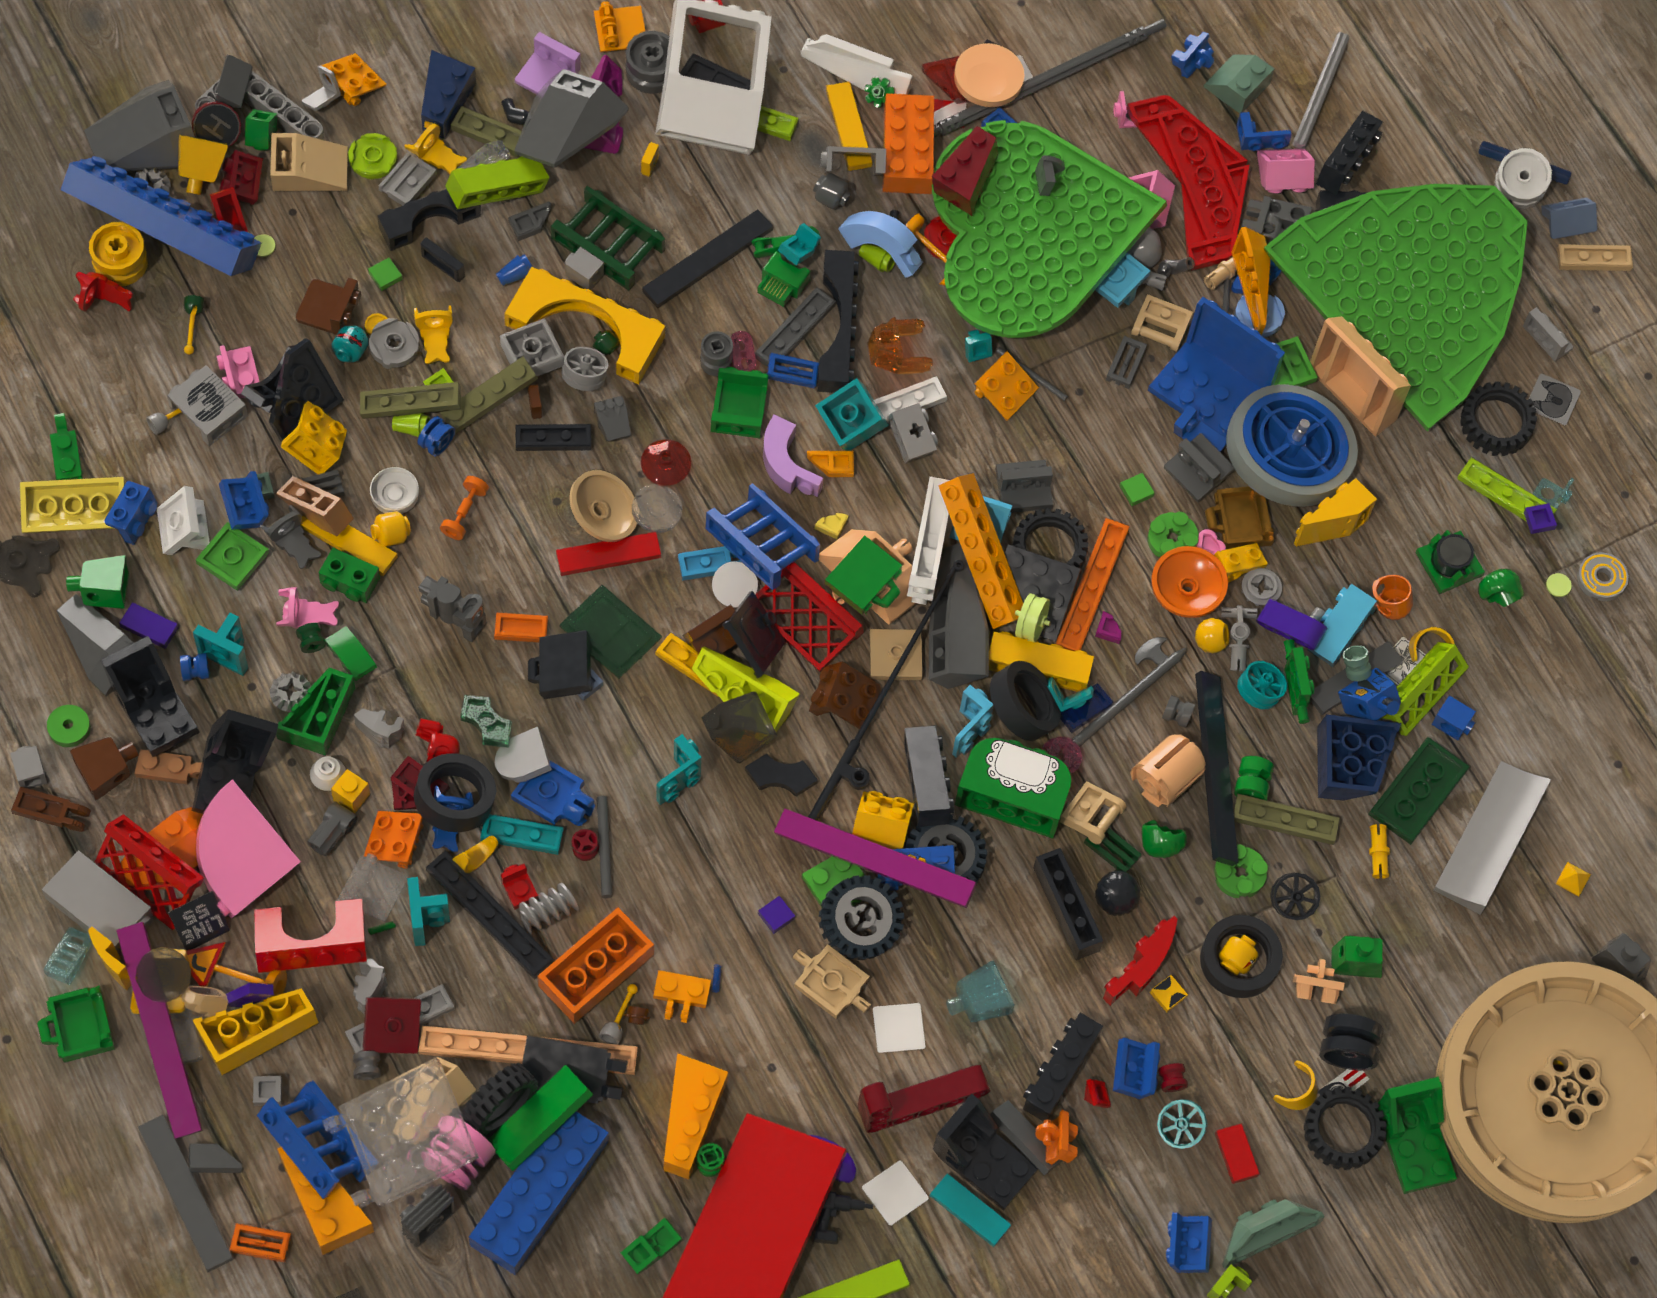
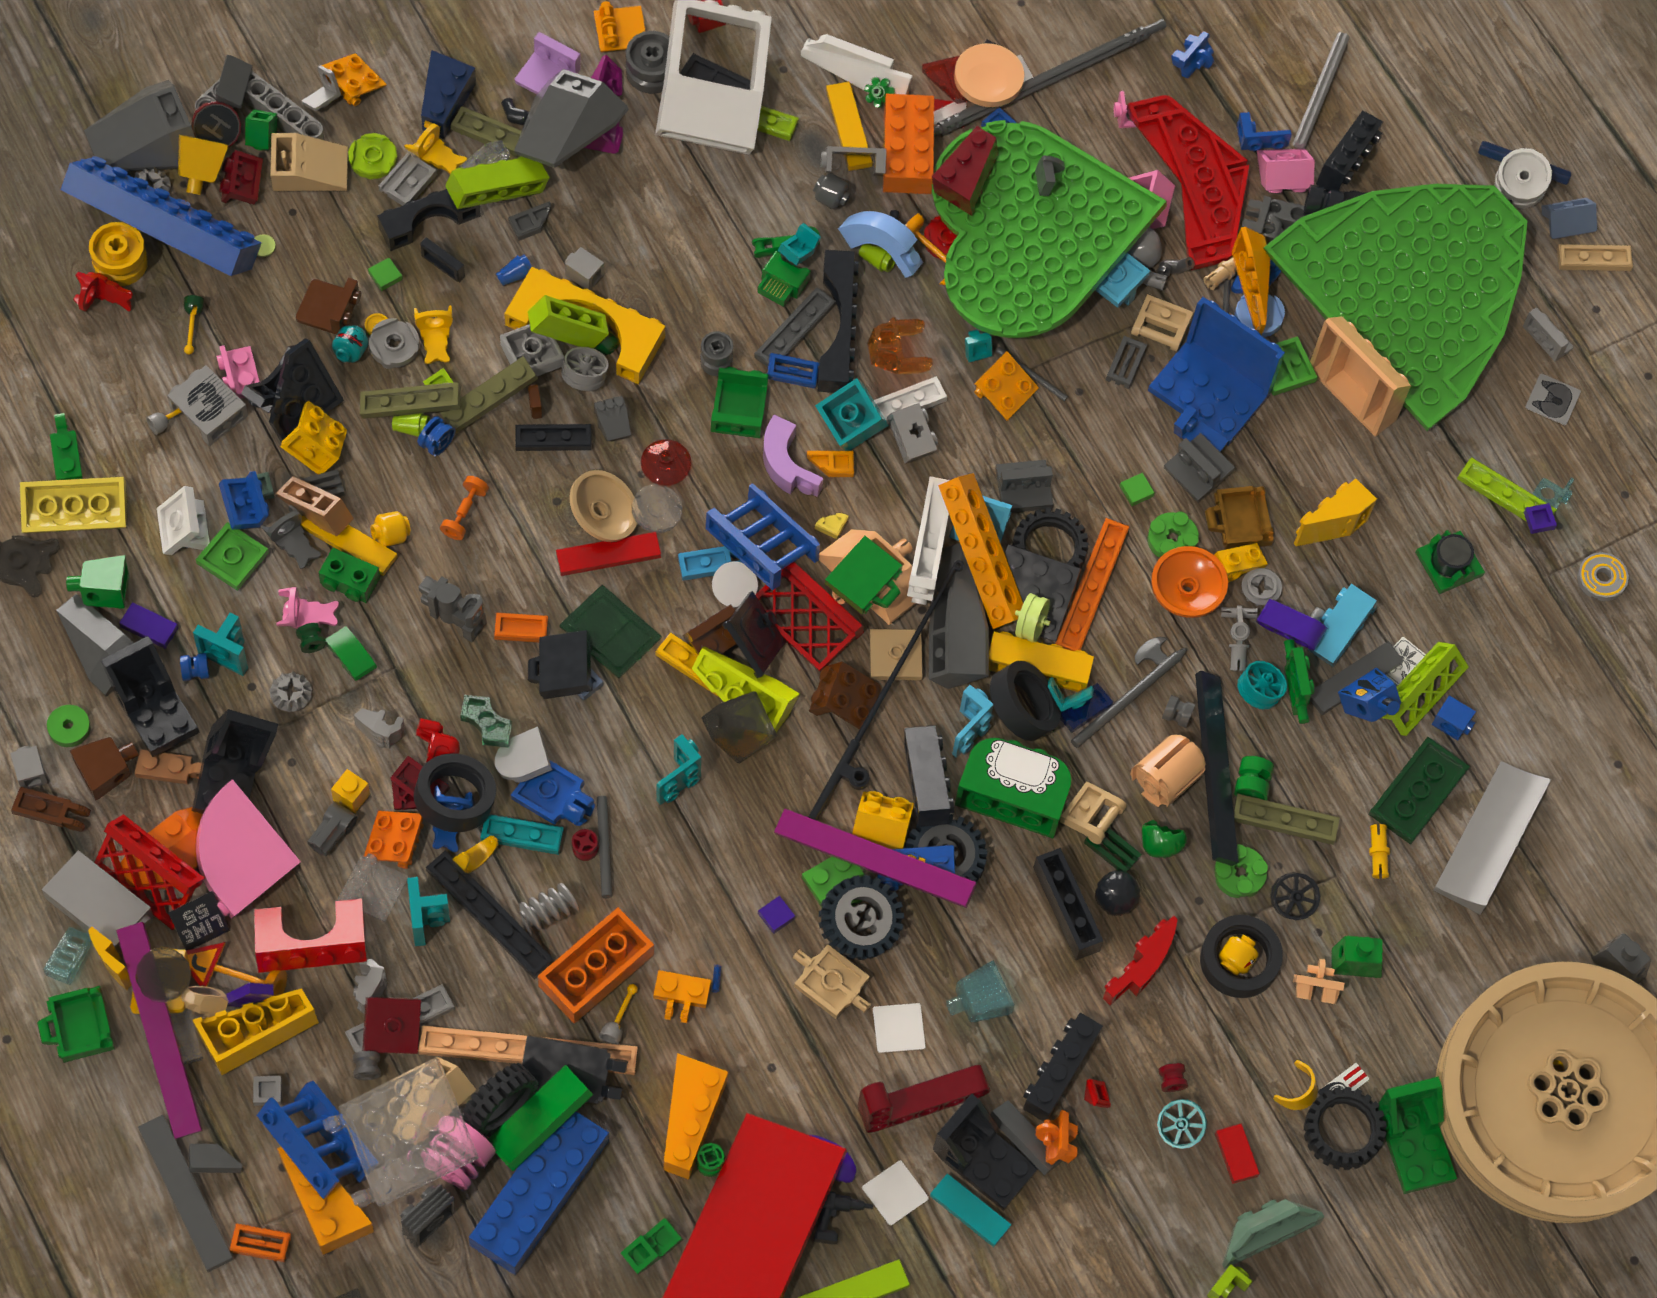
blue bracket [104,481,158,545] -> none
red slope [210,187,248,232] -> none
green wedge [276,668,355,756] -> none
white cone [310,756,346,791] -> none
green leg [368,921,396,936] -> none
white piece [370,467,419,514] -> none
red bracket [501,864,538,910] -> none
dark green fence [551,186,665,291] -> none
reddish brown plate [624,1006,650,1025] -> none
yellow tile [641,142,659,177] -> none
black tile [642,209,773,309] -> none
clear pink beam [731,331,756,372] -> none
black tile [745,753,818,797] -> none
clear pink gear [1042,737,1082,774] -> none
magenta tile [1095,611,1121,644] -> none
blue bracket [1113,1038,1160,1099] -> none
yellow tile [1150,975,1188,1013] -> none
blue bracket [1166,1212,1212,1273] -> none
yellow piece [1195,618,1229,654] -> none
bright pink tile [1196,529,1226,555] -> none
sand green slope [1204,54,1274,113] -> none
blue wheel [1226,384,1358,507] -> none
dark blue wedge [1317,714,1401,801] -> none
black wheel [1319,1013,1384,1071] -> none
sand green wheel [1343,645,1372,681] -> none
orange helmet [1372,575,1413,620] -> none
yellow helmet [1409,627,1455,662] -> none
black tyre [1460,382,1537,456] -> none
green hair [1478,569,1524,607] -> none
yellowish green piece [1546,573,1572,597] -> none
yellow slope [1556,862,1591,897] -> none
none -> lime brick [527,295,609,349]
none -> black wheel [1303,184,1344,216]

